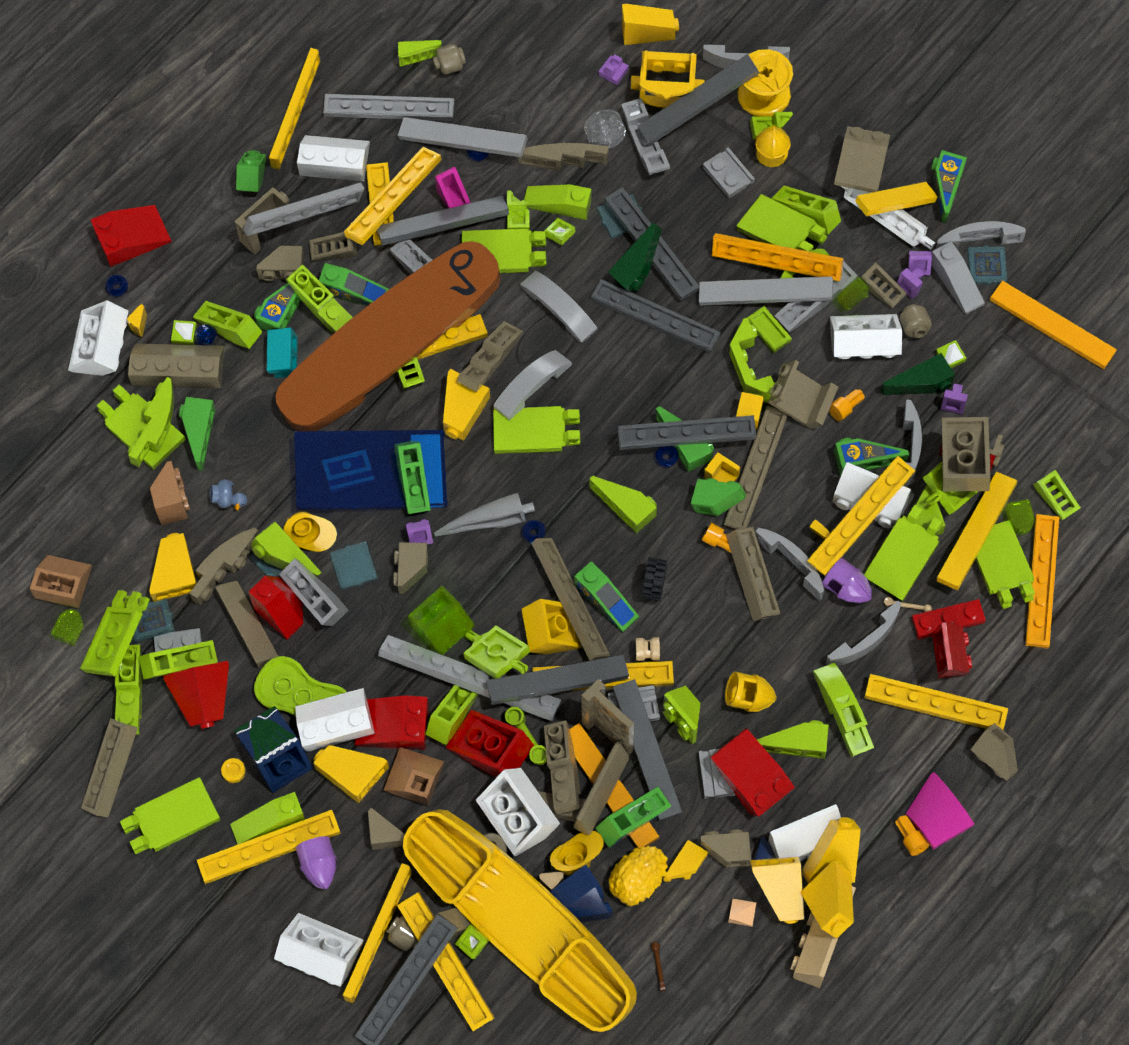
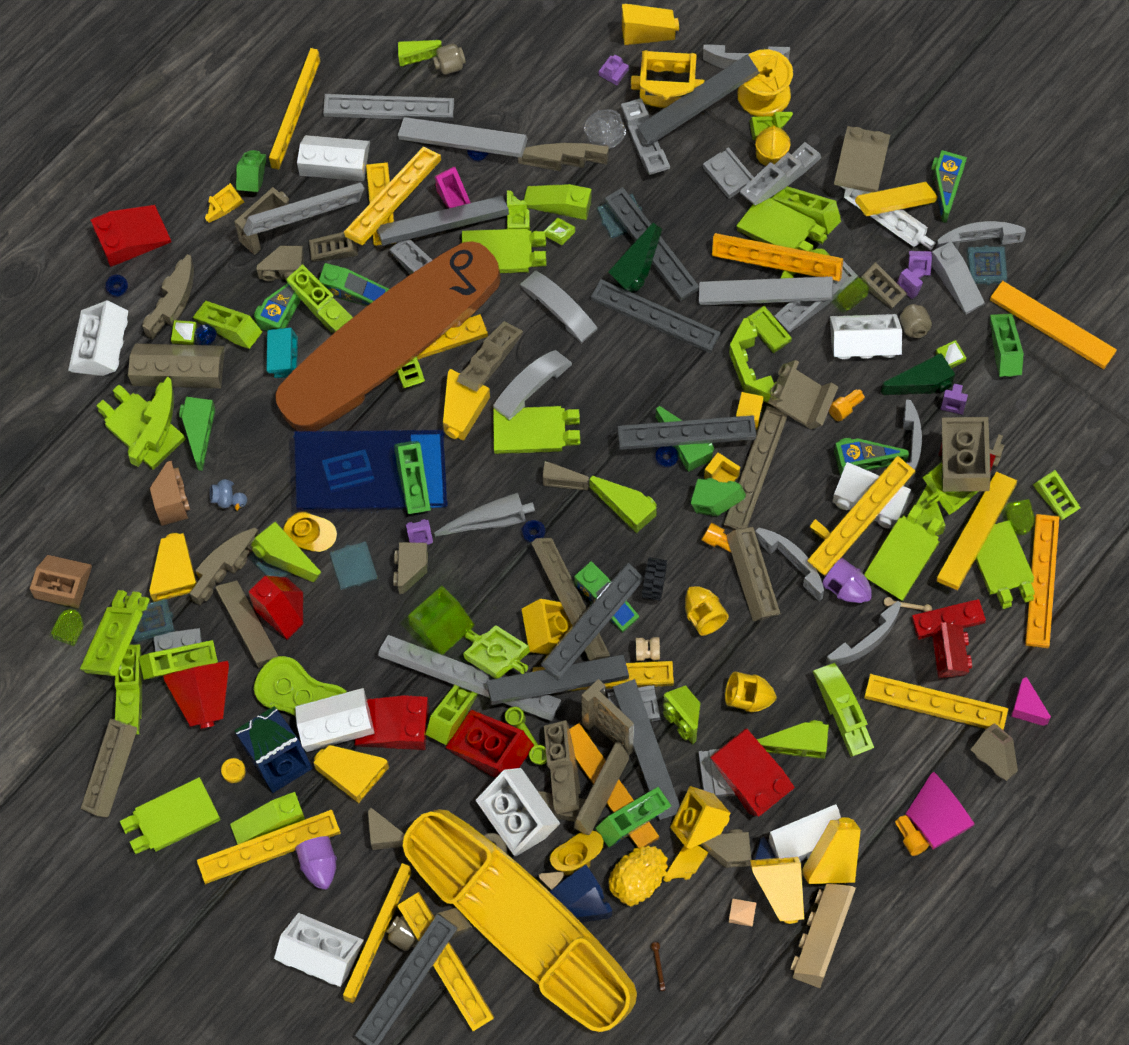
yellow slope [127,304,147,338] -> none
light grey slope [279,558,348,626] -> none
medium nougat slope [384,747,444,806] -> none
lime tile [455,925,489,959] -> none
yellow slope [800,859,854,939] -> none
none -> dark tan slope [142,254,194,340]
none -> yellow slope [205,183,244,223]
none -> dark grey tile [540,563,645,680]
none -> dark tan slope [543,461,589,490]
none -> yellow slope [670,786,731,849]
none -> yellow helmet [685,586,729,636]
none -> light grey slope [739,142,821,205]
none -> bright green slope [990,314,1024,377]
none -> dark pink slope [1011,677,1051,726]

